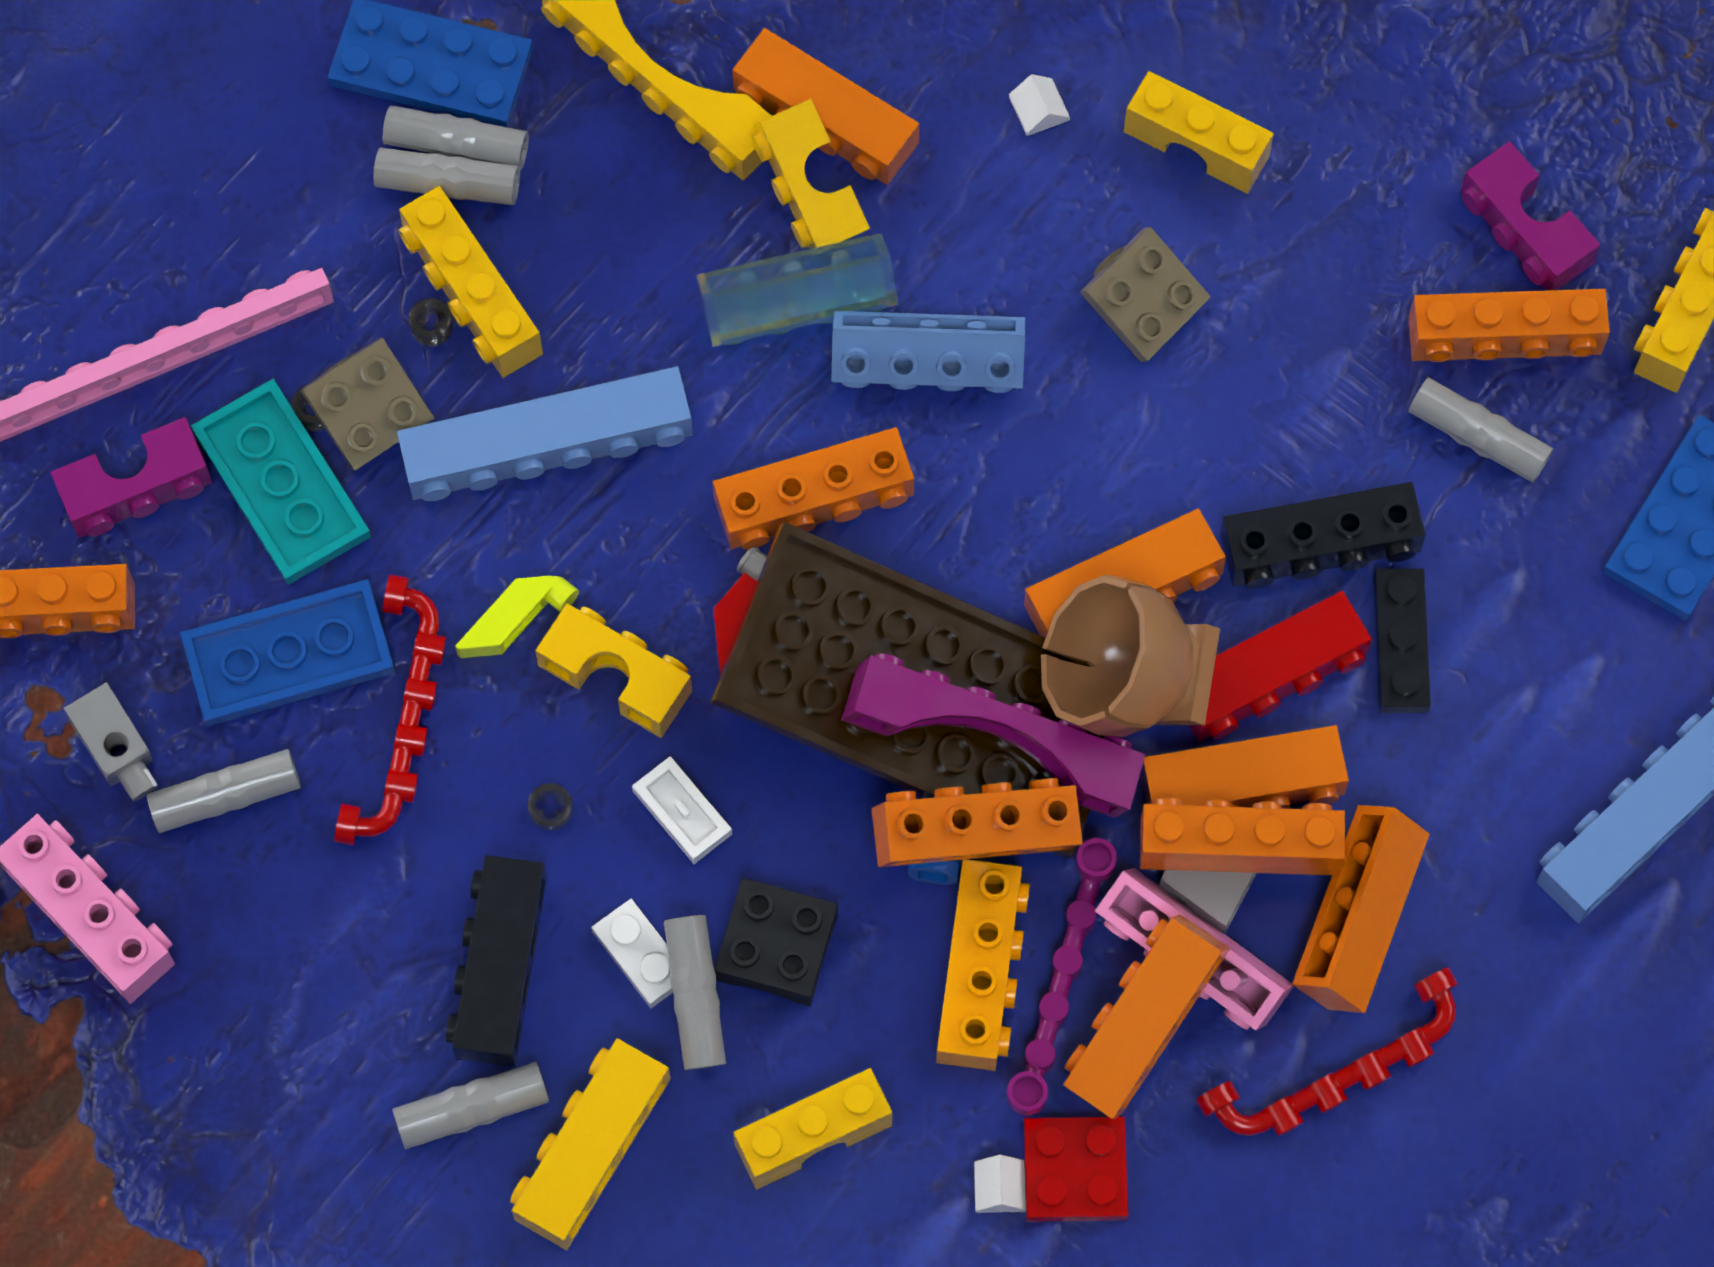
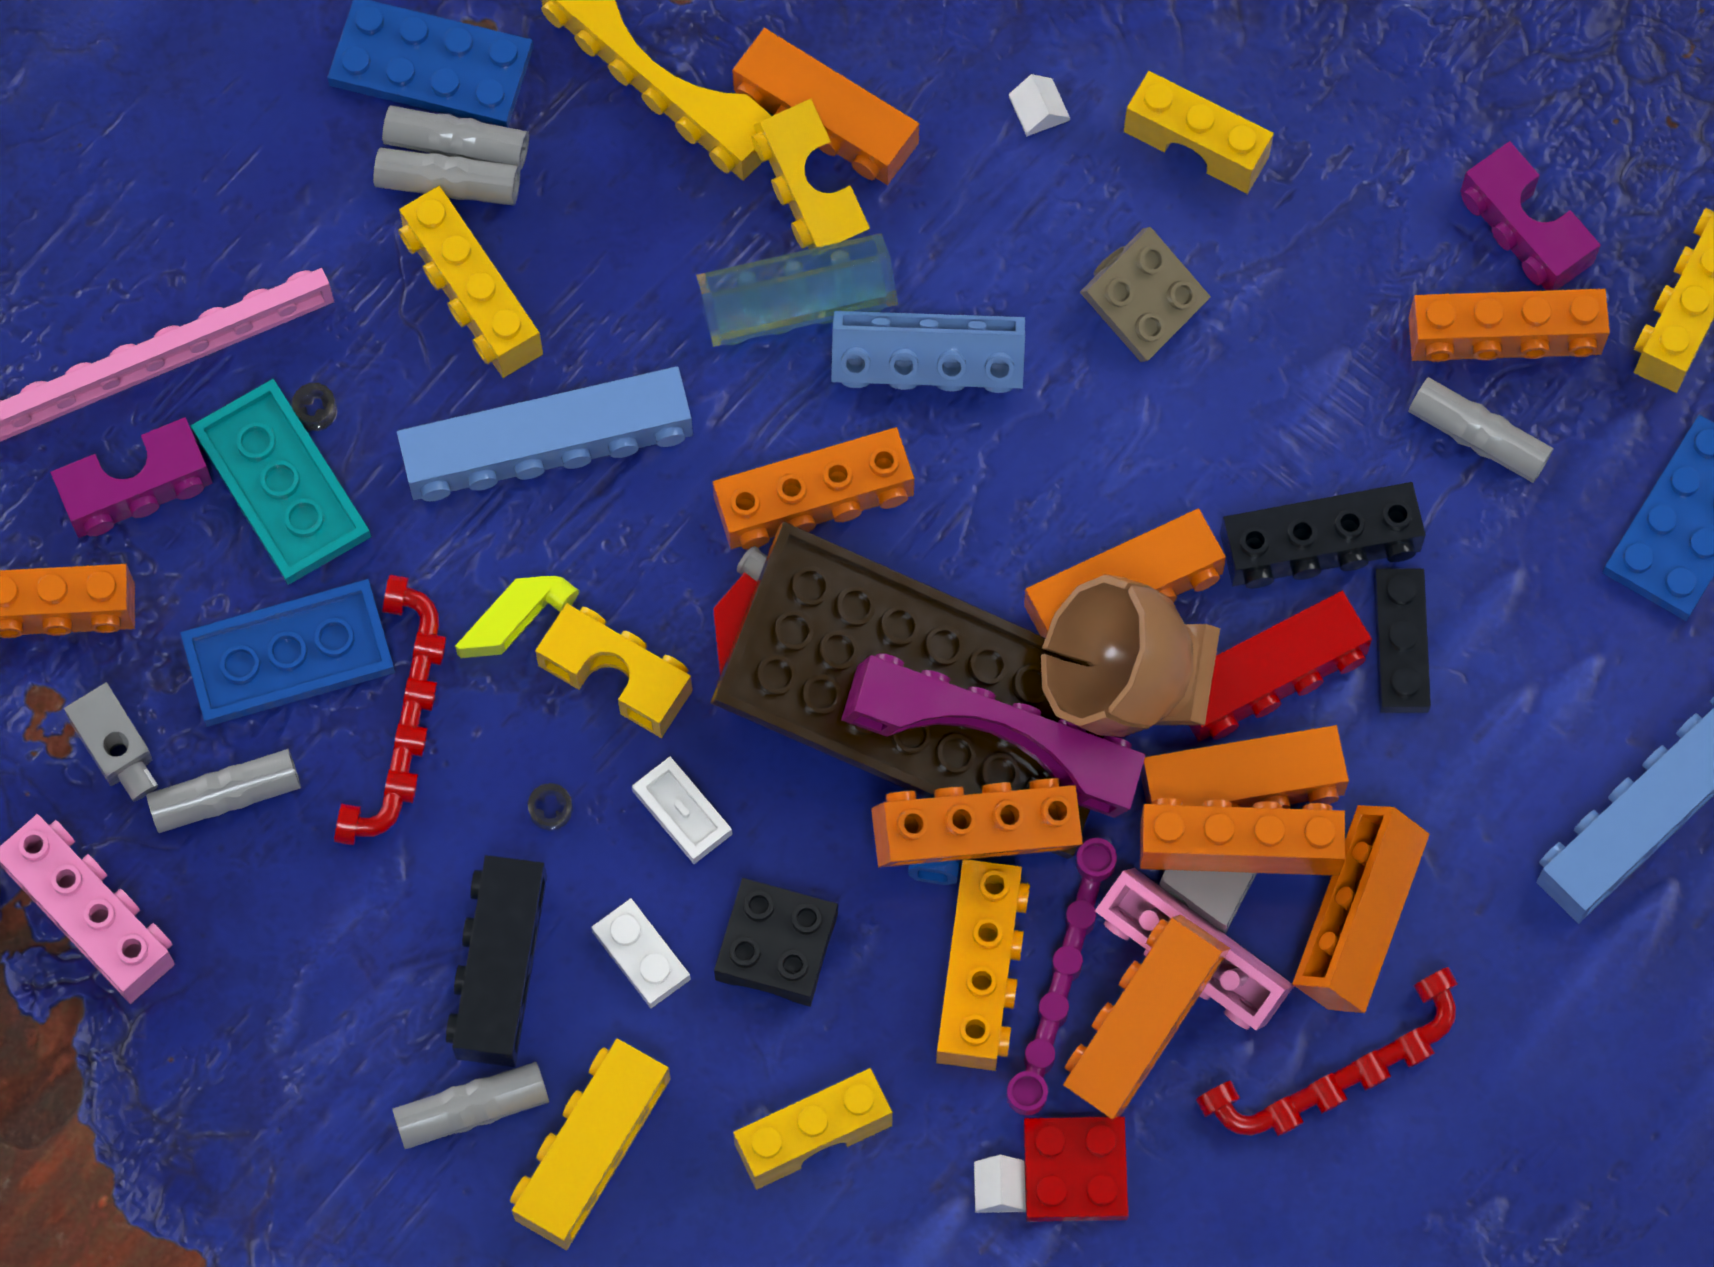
dark tan plate [300,338,434,471] -> none
clear smoke bush [409,298,453,346] -> none
light grey axle [664,915,726,1070] -> none

